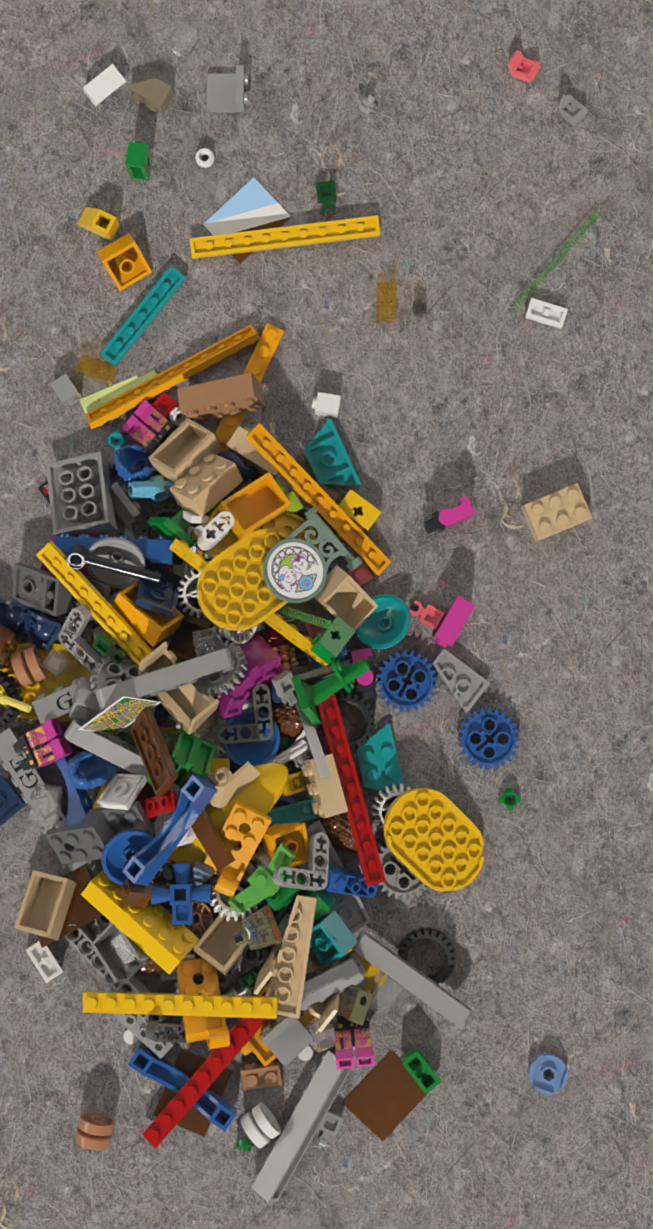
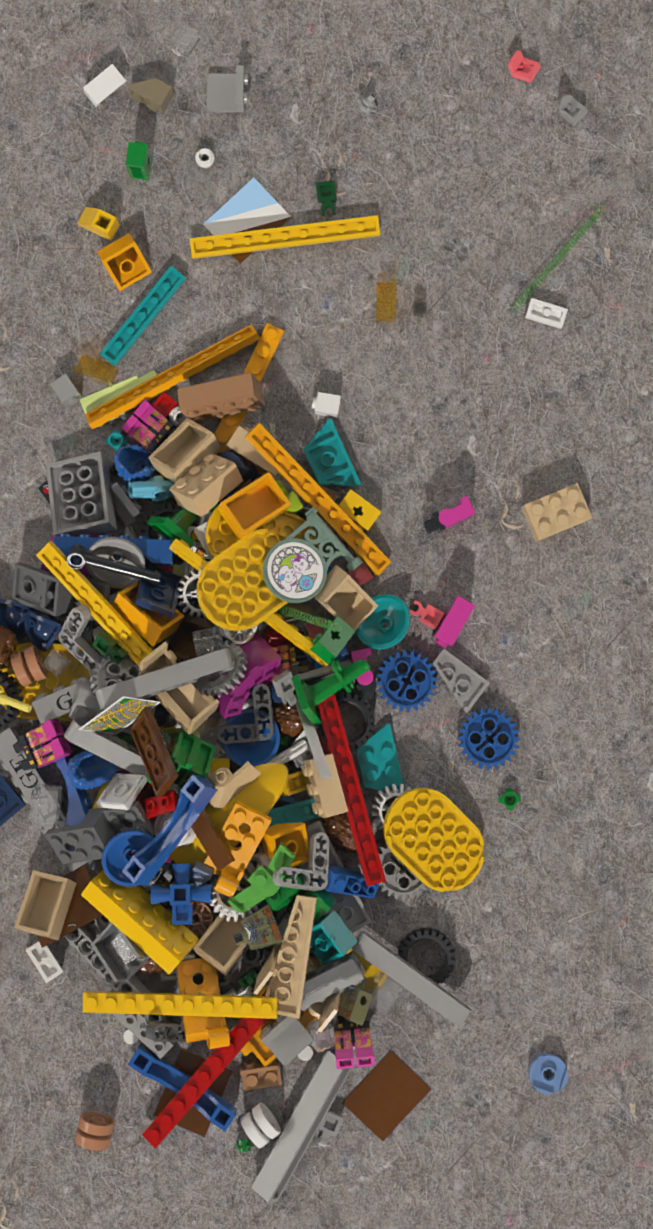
reddish brown brick [119,877,153,908] -> none
white tile [182,511,209,524] -> none
white connector [197,511,234,551] -> none
green brick [400,1044,441,1094] -> none

